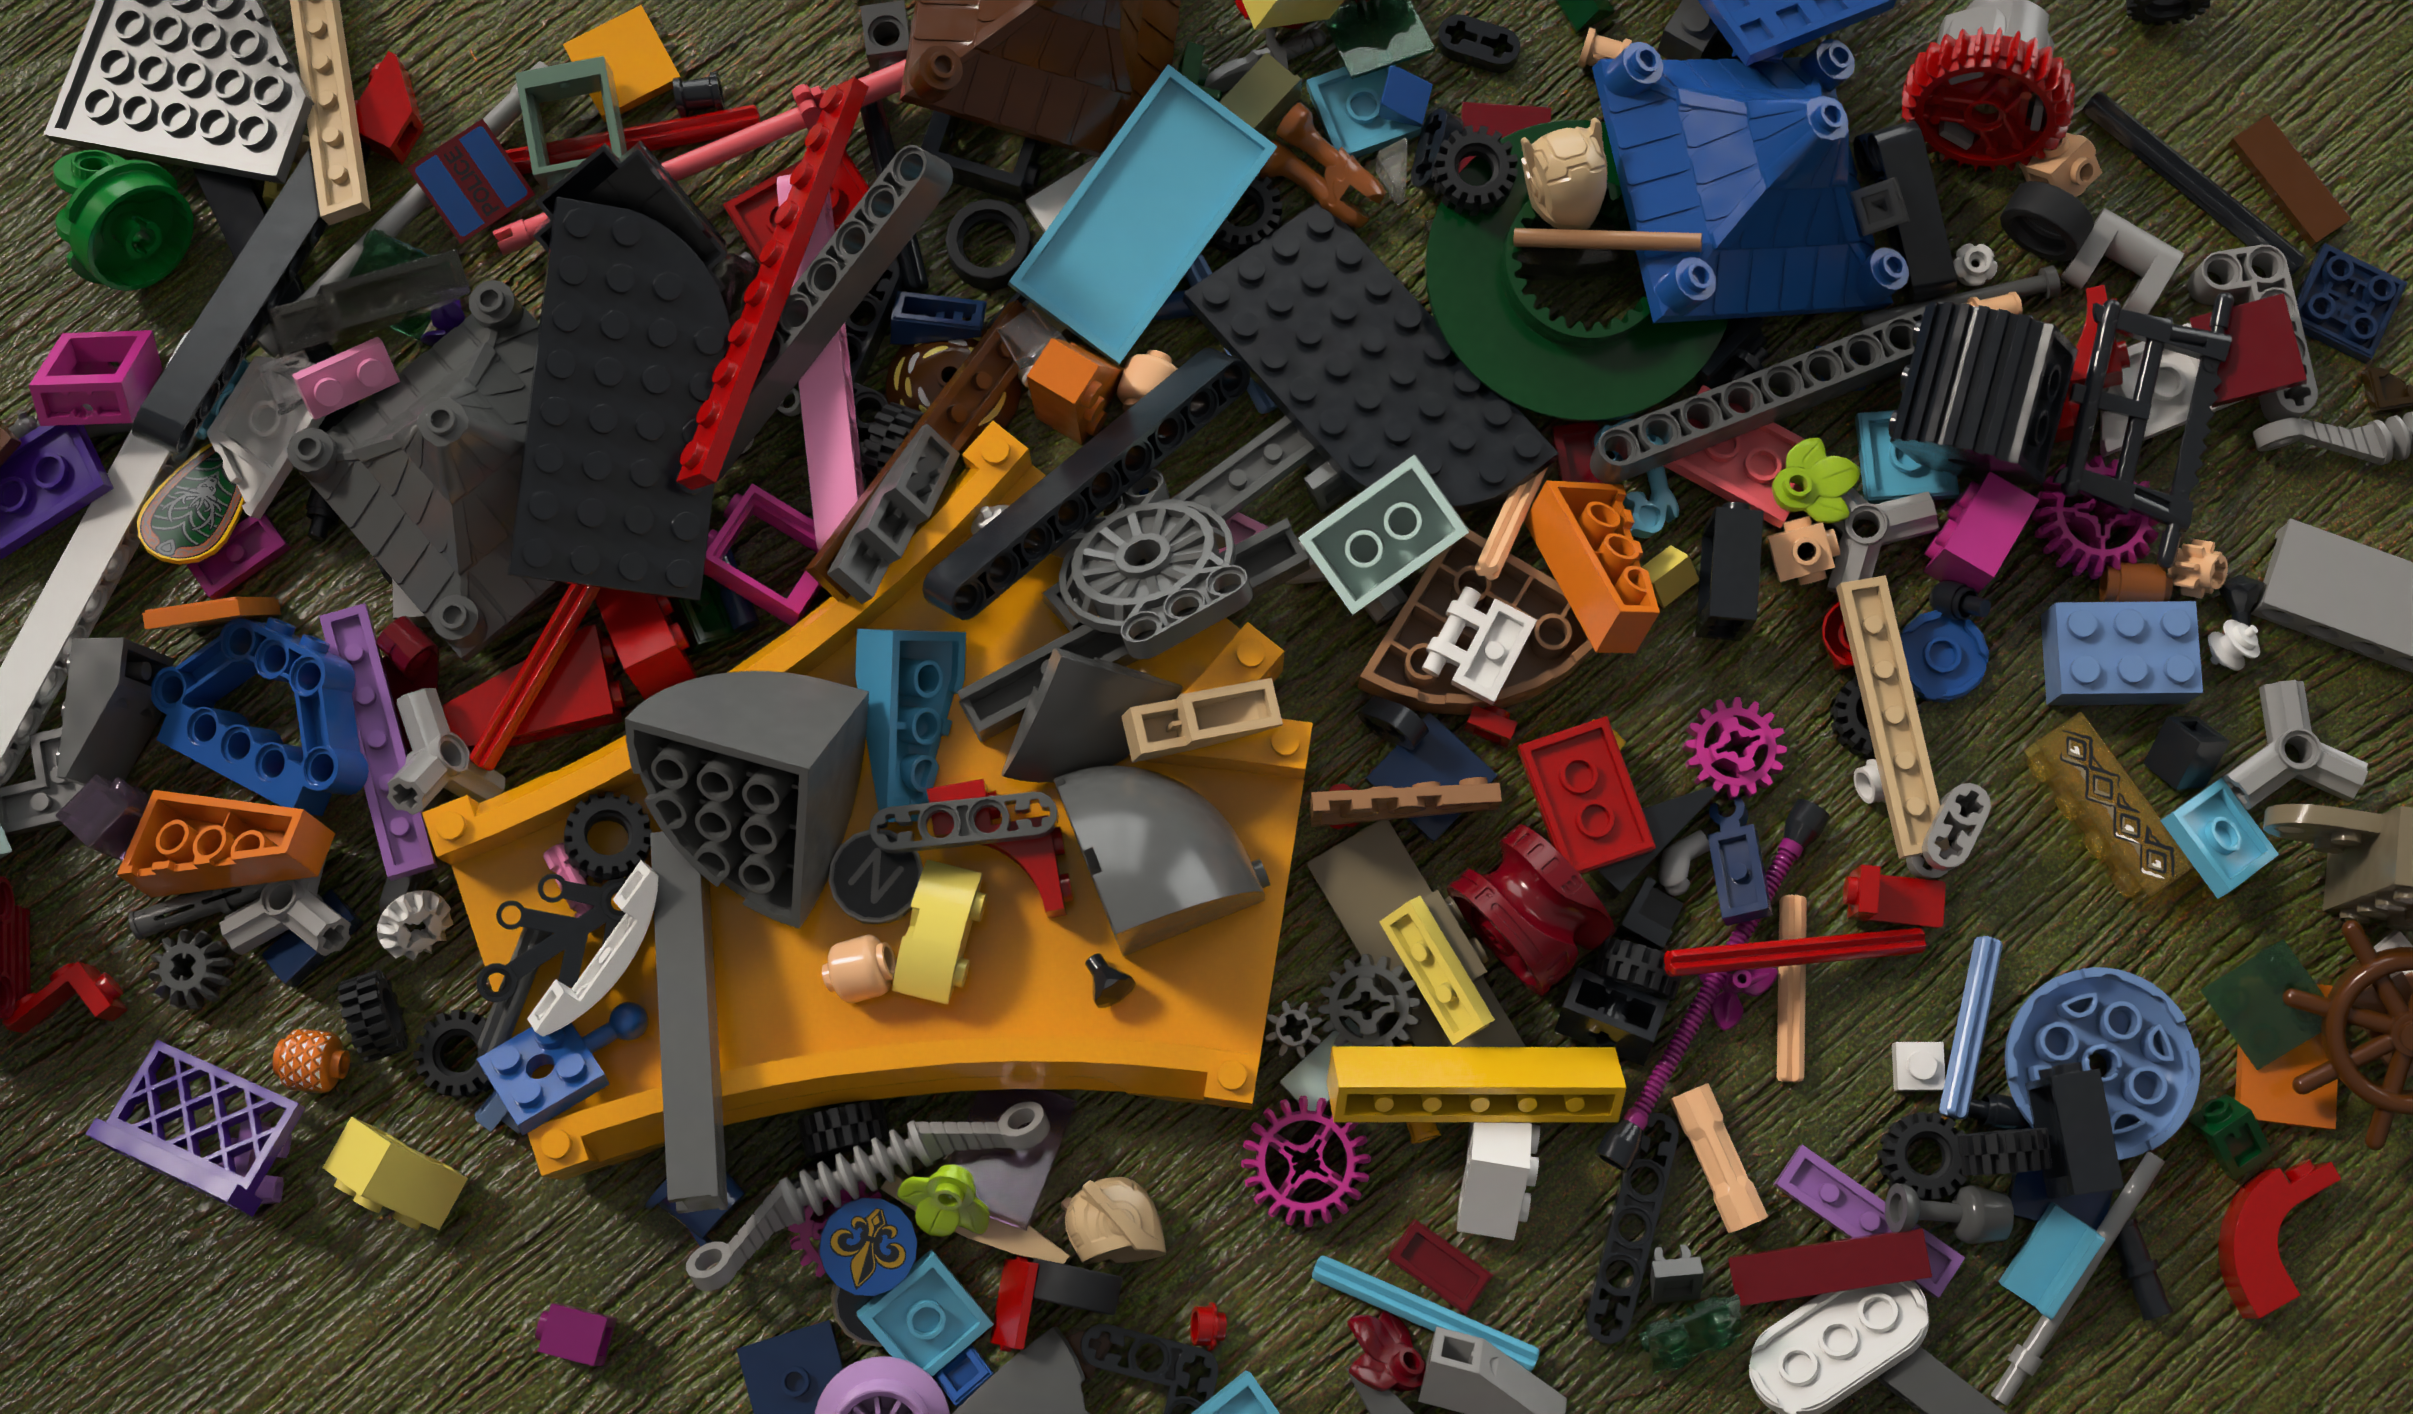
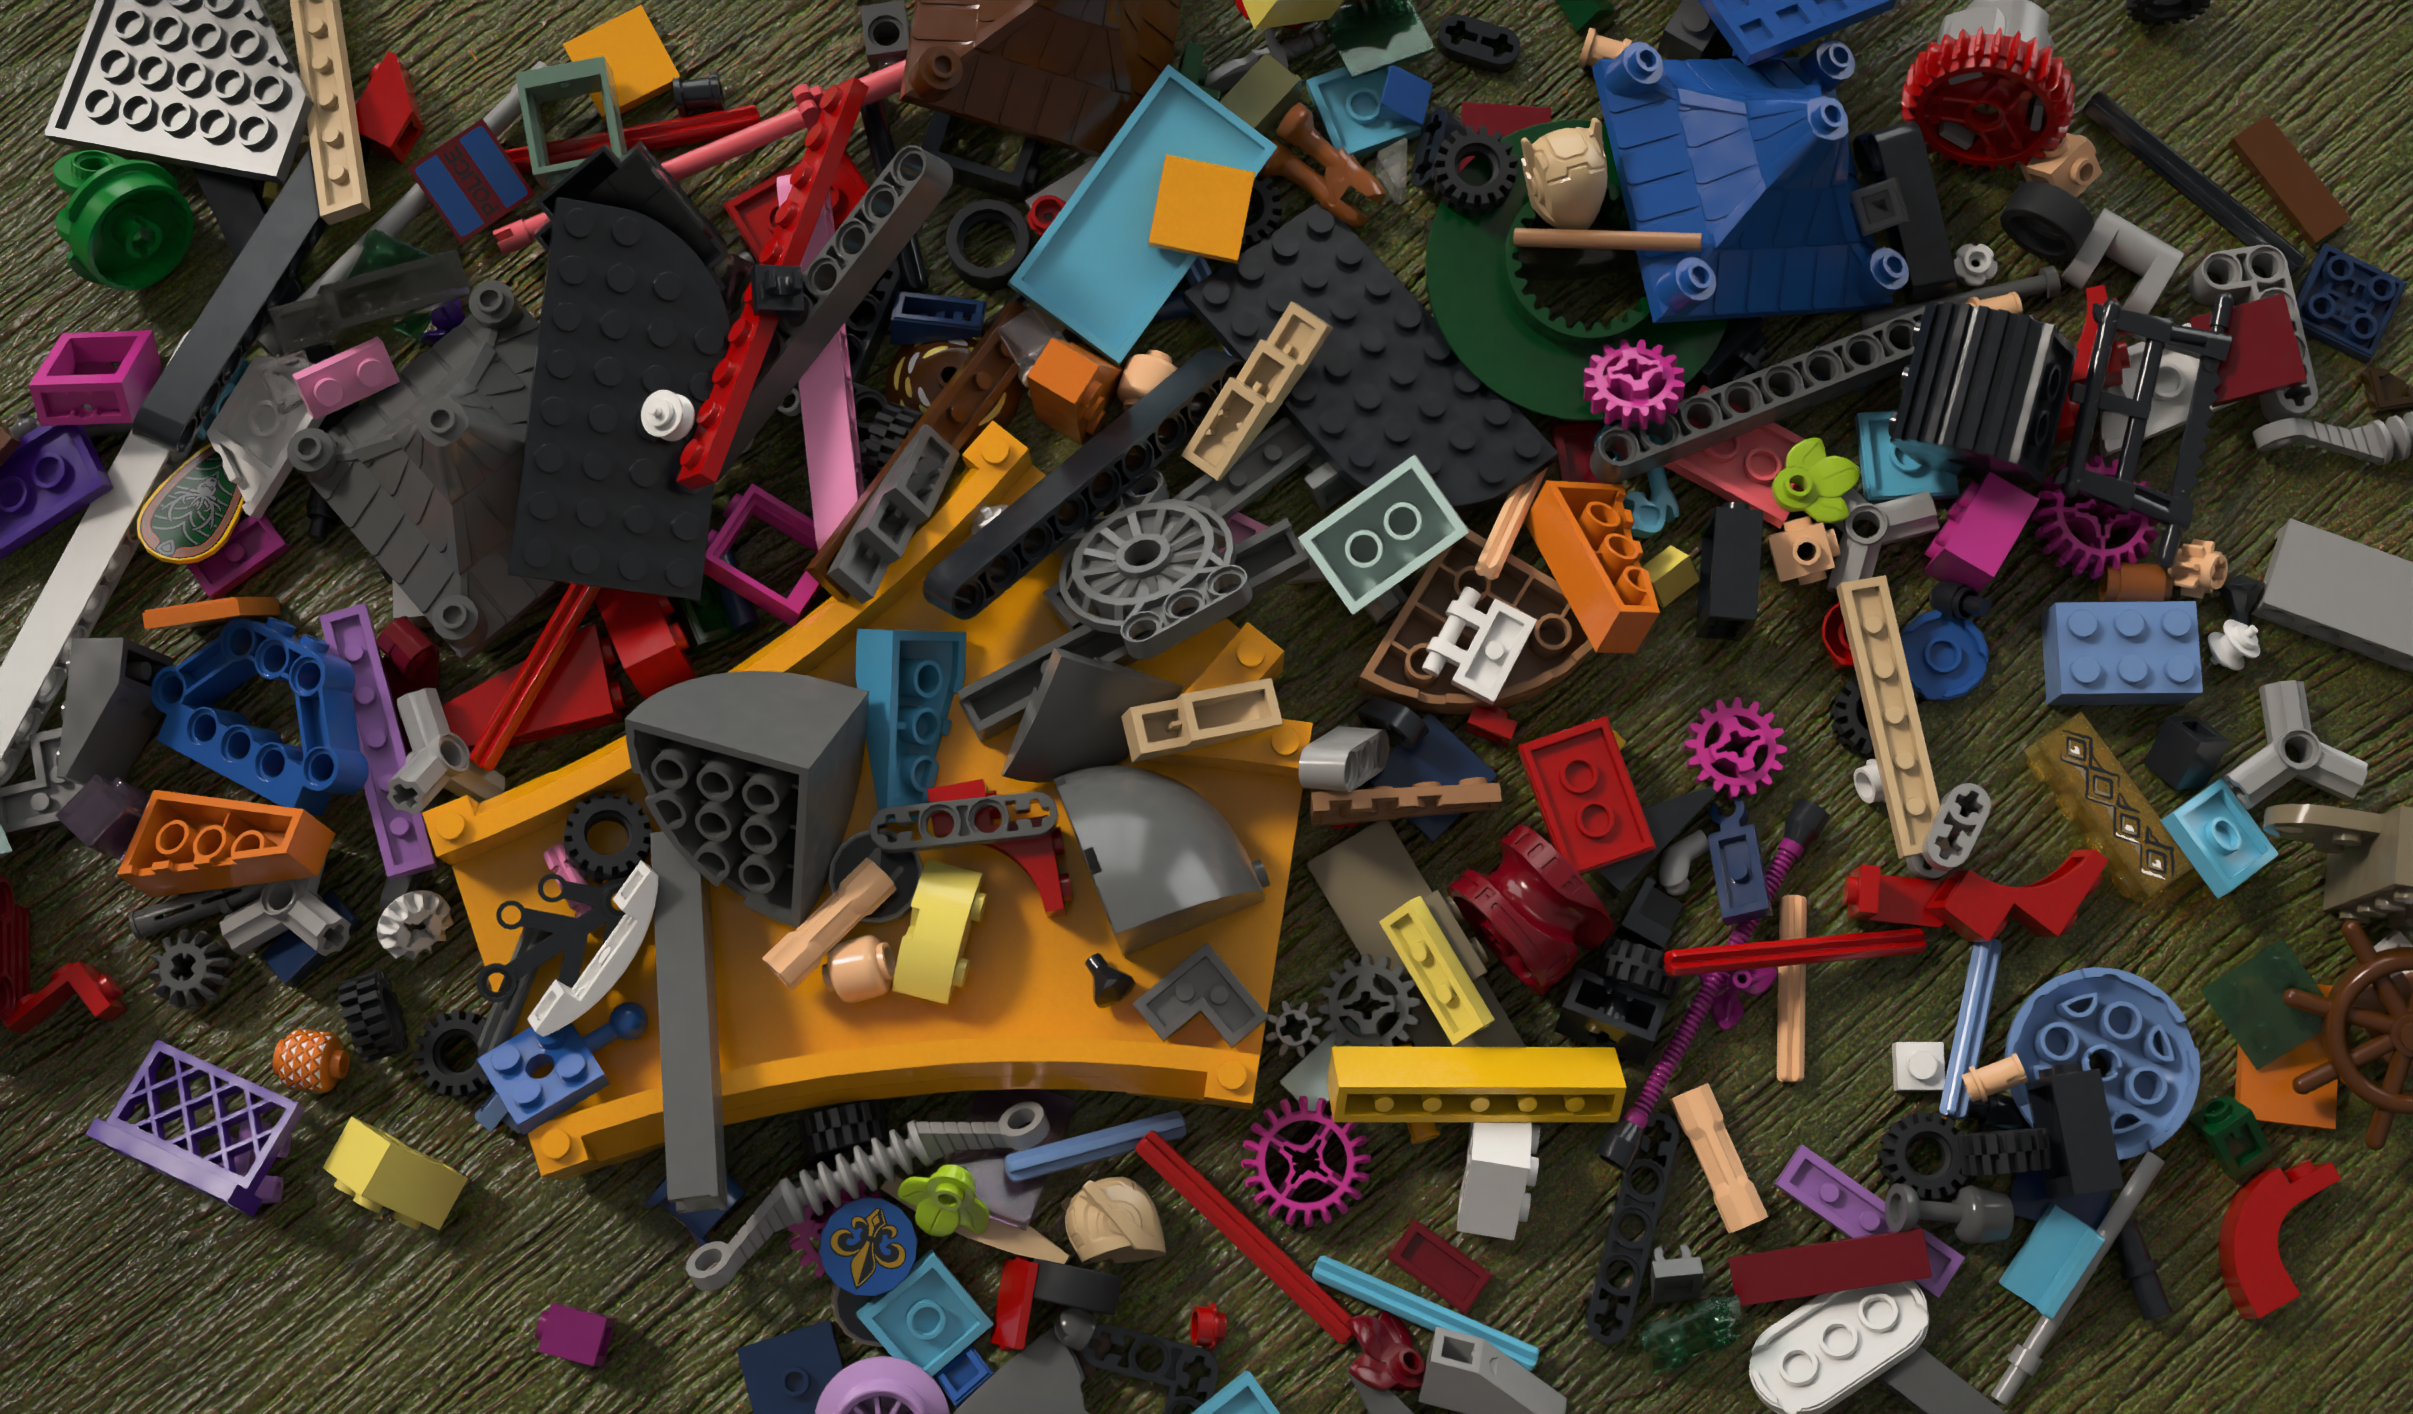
none -> white wheel [641,390,695,441]
none -> black tile [751,264,805,318]
none -> light nougat axle [762,857,897,991]
none -> medium blue axle [1005,1110,1186,1183]
none -> red plate [1027,195,1066,237]
none -> dark grey hinge [1054,1307,1096,1351]
none -> flat silver plate [1132,942,1269,1049]
none -> red axle [1135,1130,1354,1344]
none -> light orange tile [1148,154,1255,264]
none -> tan slope [1181,301,1333,481]
none -> light grey beam [1298,726,1389,792]
none -> dark pink gear [1583,339,1685,430]
none -> red arch [1925,849,2109,942]
none -> light nougat pin [1961,1053,2028,1103]

